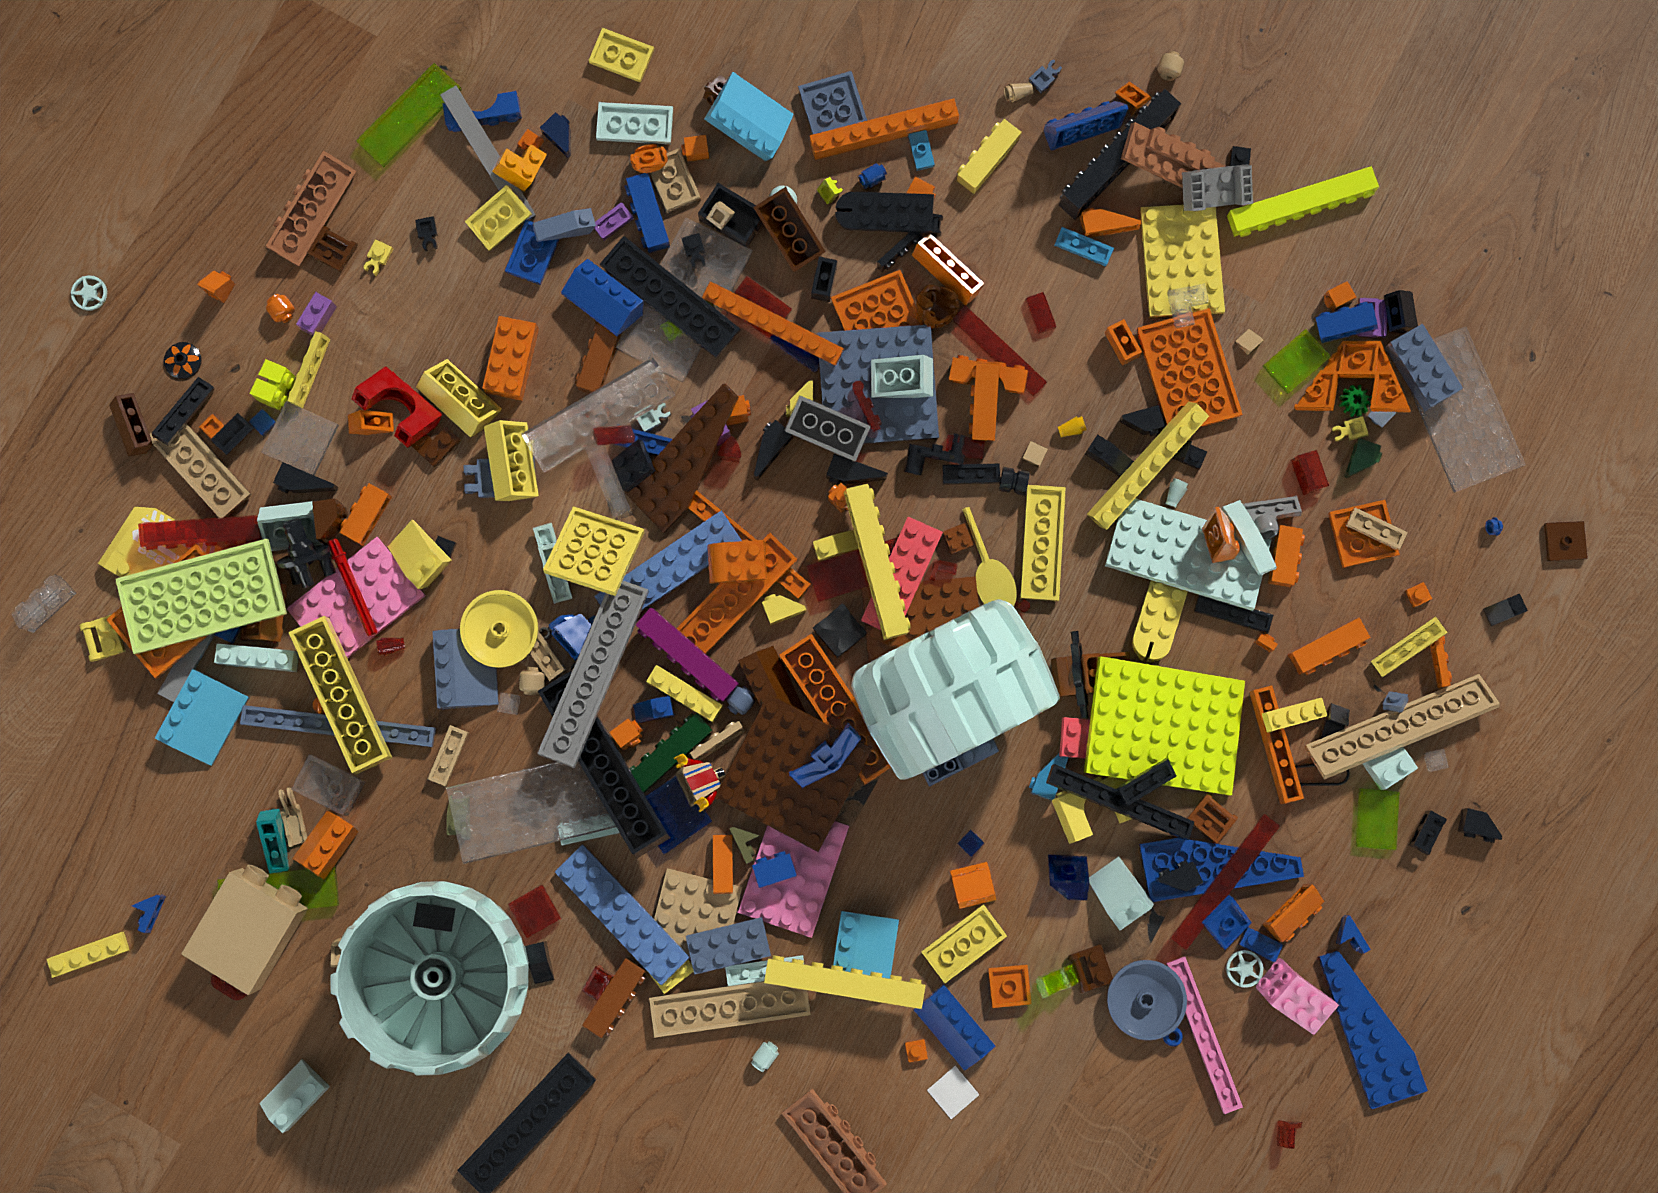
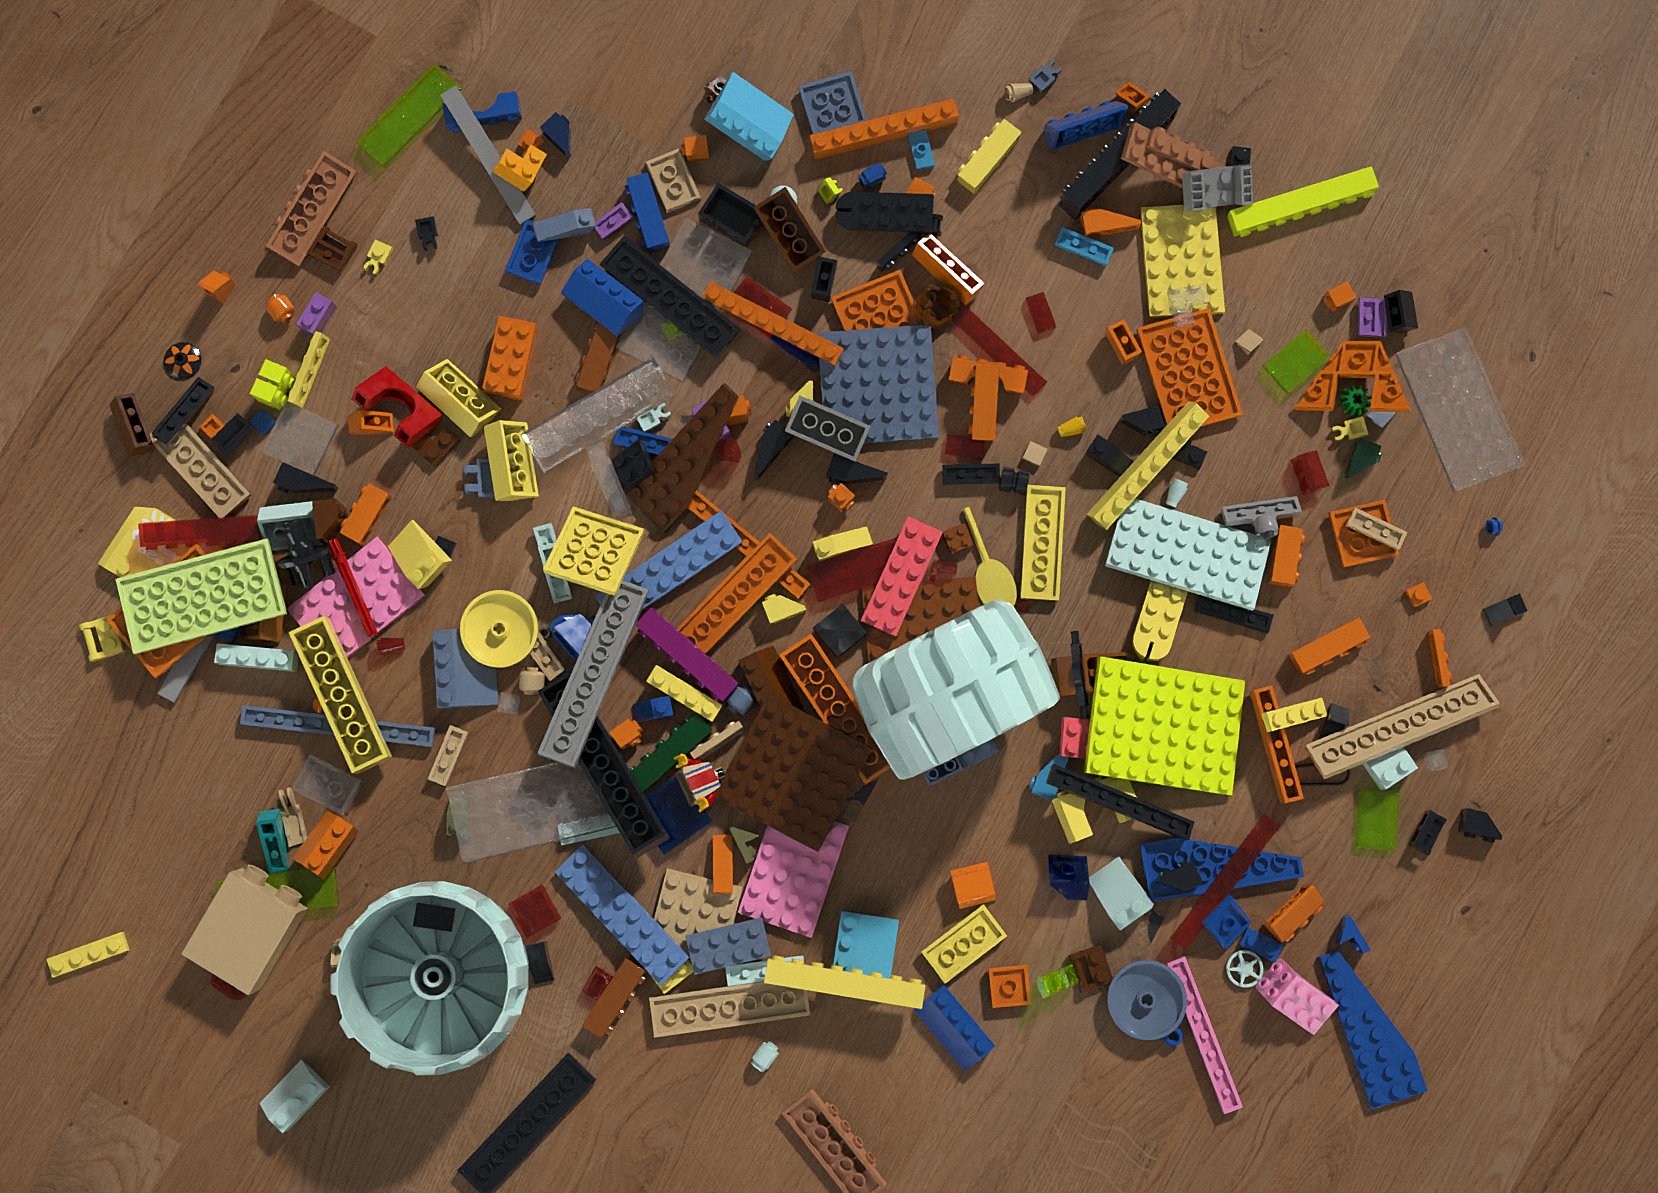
clear slope [11,575,77,633] -> none
light aqua wheel [71,275,107,311] -> none
blue slope [132,895,166,933] -> none
medium azure slope [155,669,249,766] -> none
light yellow plate [465,185,532,251] -> none
light yellow plate [589,28,654,83] -> none
clear red plate [592,425,635,445] -> none
light aqua plate [596,102,673,145] -> none
orange tile [630,144,668,173] -> none
black plate [681,233,706,269] -> none
tan slope [706,202,735,229] -> none
orange brick [707,540,768,584] -> none
blue brick [752,851,797,888] -> none
blue plate [789,723,861,788] -> none
light yellow brick [844,484,911,640] -> none
clear red plate [852,381,882,434] -> none
light aqua slope [871,355,933,398] -> none
black piece [903,433,966,475] -> none
orange plate [905,1039,928,1062] -> none
white sticker [927,1066,979,1119] -> none
clear blue plate [957,829,984,857] -> none
black plate [1117,758,1177,806] -> none
tan head [1157,51,1184,81] -> none
dark orange plate [1187,792,1238,844] -> none
orange slope [1202,507,1240,563] -> none
light aqua slope [1222,500,1277,576] -> none
orange plate [1254,634,1278,652] -> none
clear red tile [1277,1120,1303,1149] -> none
blue brick [1315,302,1378,343] -> none
light yellow plate [1371,617,1448,677] -> none
sand blue plate [1383,691,1408,712] -> none
sand blue brick [1385,324,1463,412] -> none
reddish brown plate [1544,521,1588,561] -> none

